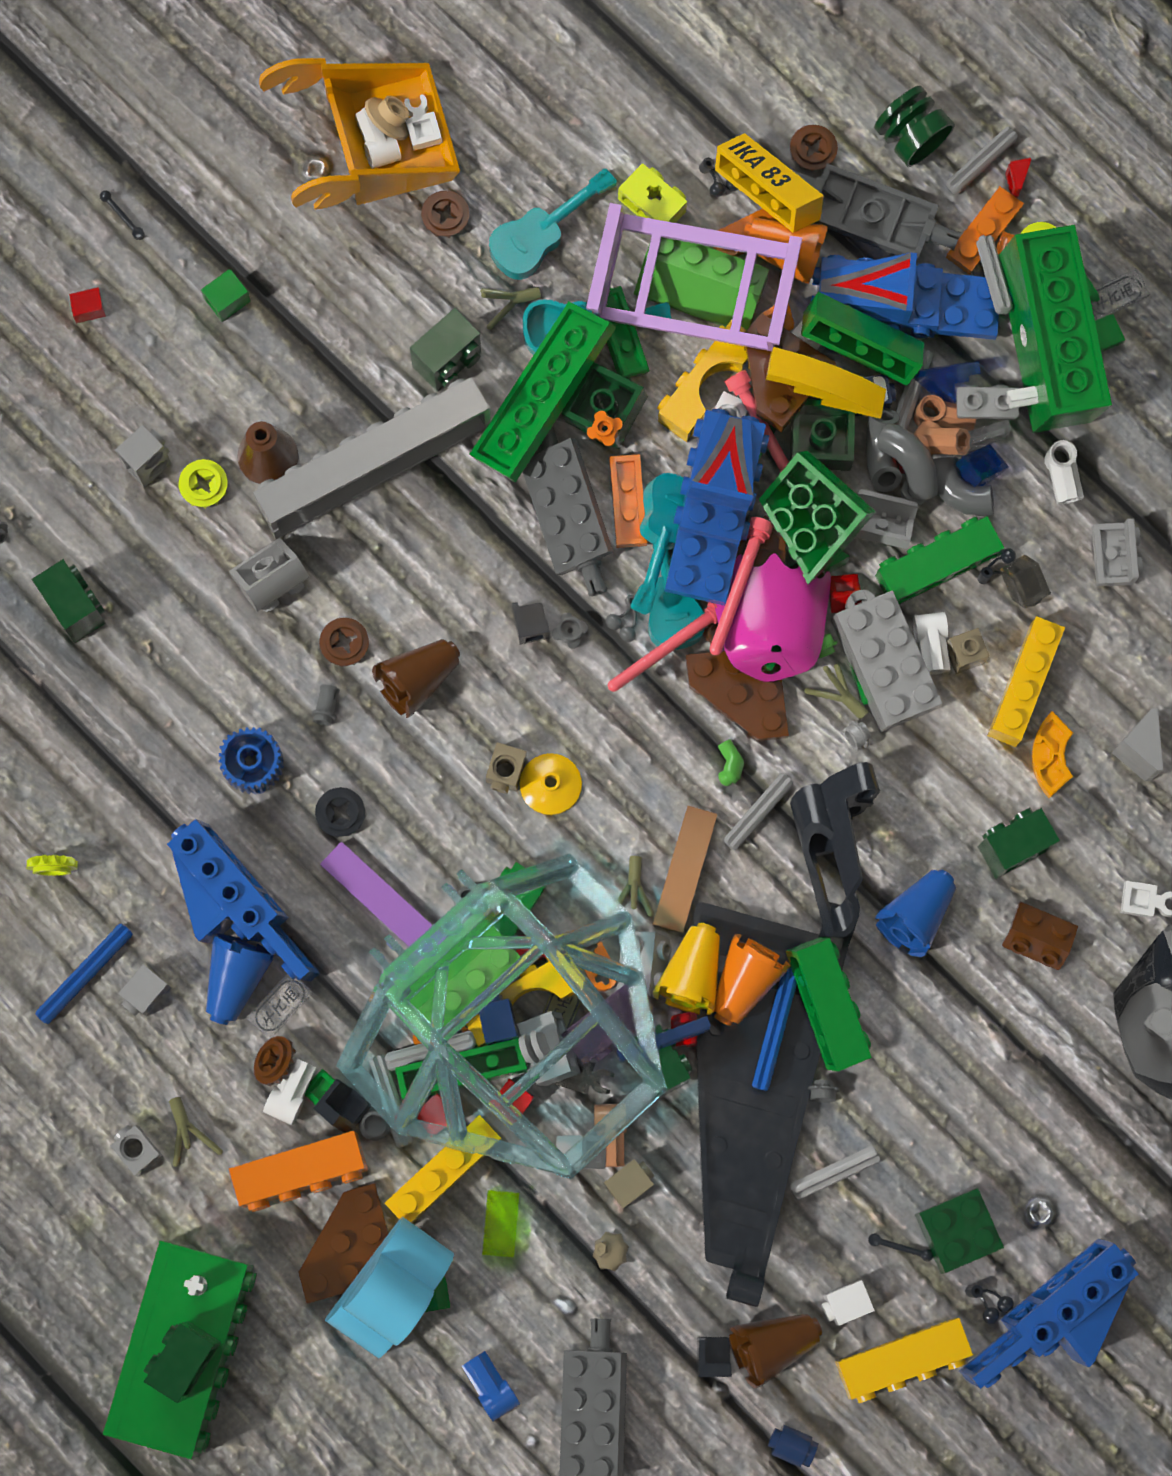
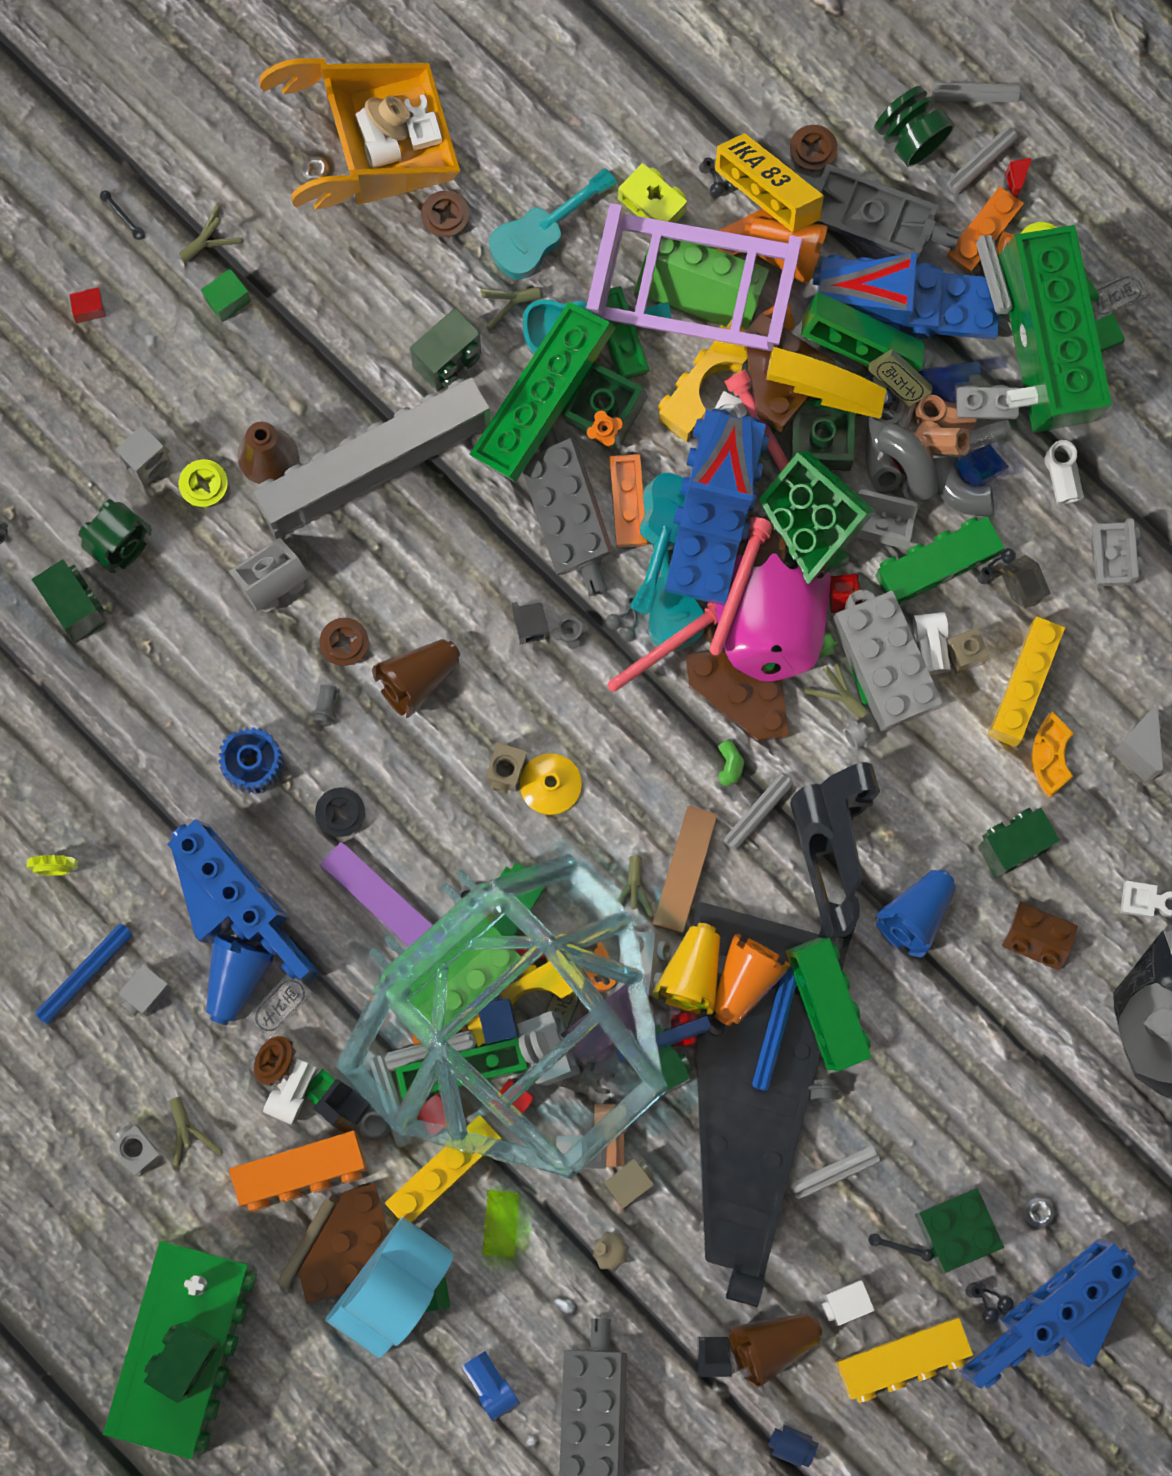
none -> dark green brick [78,499,152,573]
none -> olive plant [178,203,243,262]
none -> dark tan bar [277,1198,336,1289]
none -> olive tile [868,348,932,407]
none -> light grey axle [932,82,1021,102]

